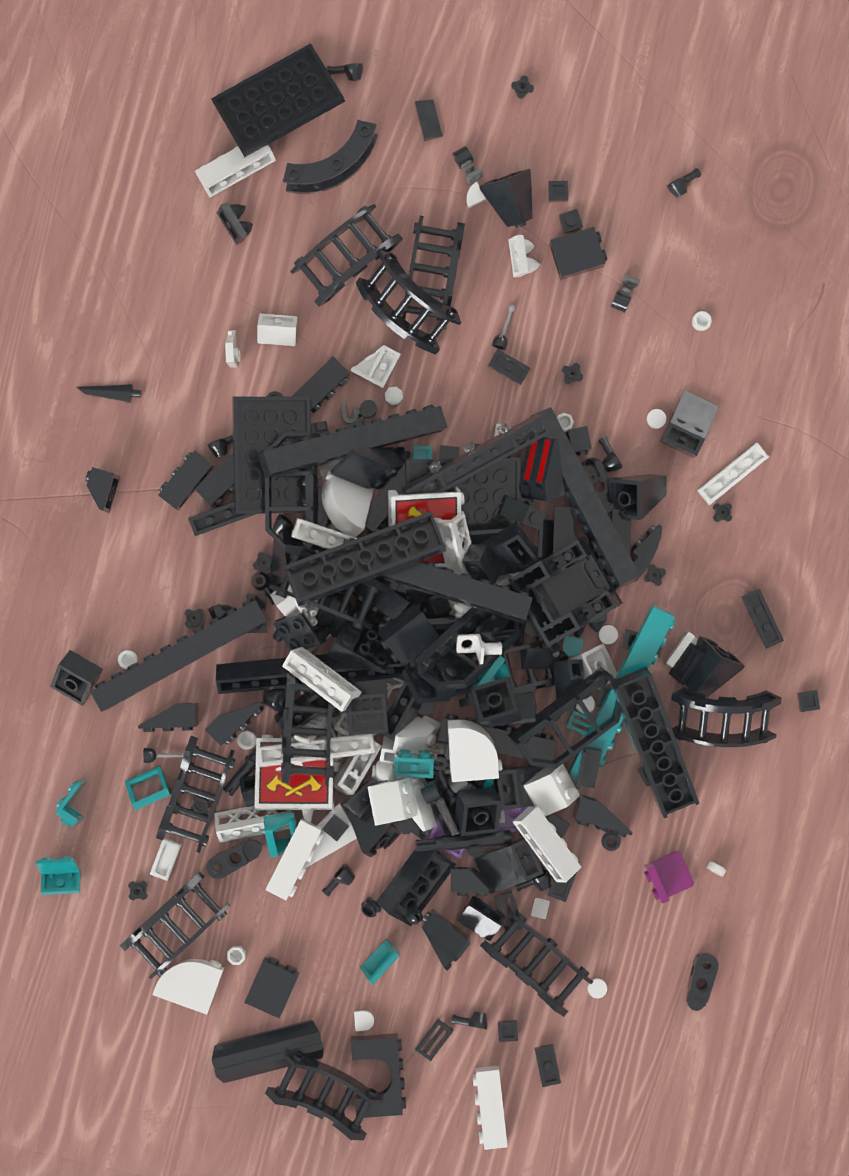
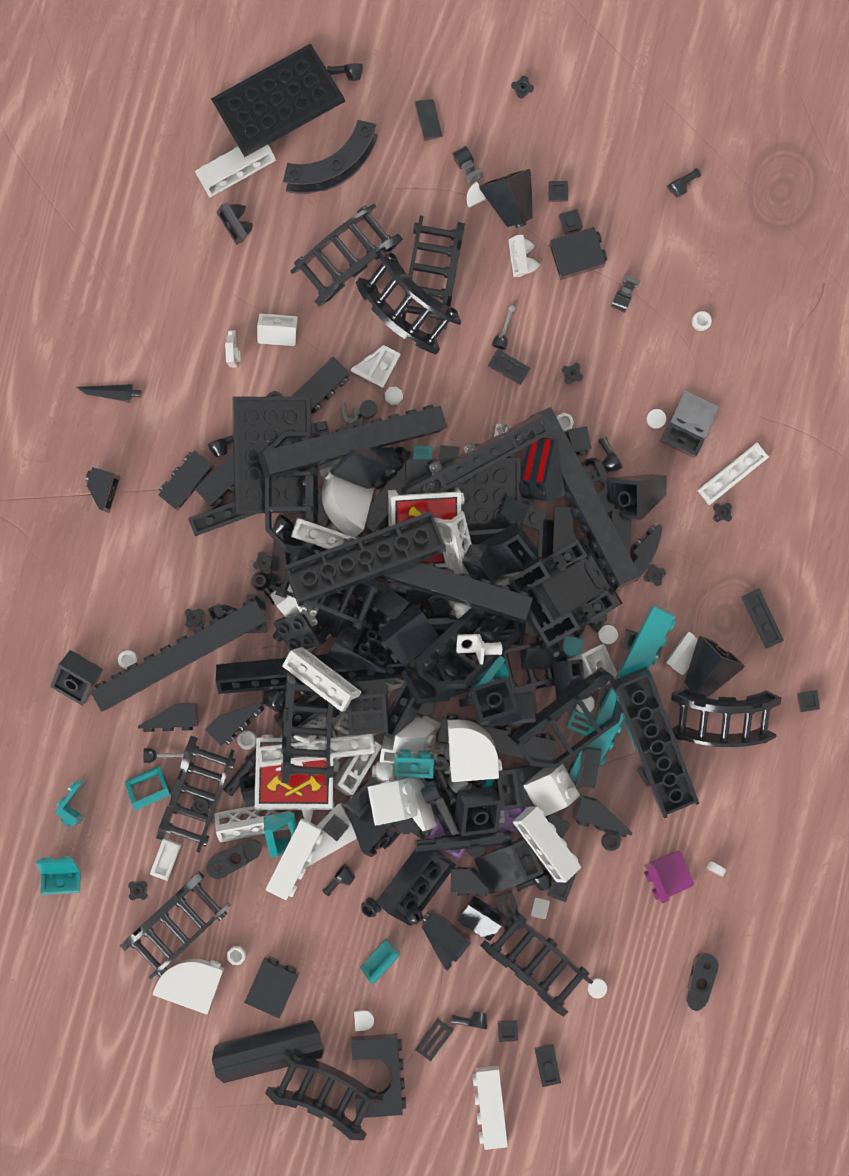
black tile [669,642,706,685] -> none

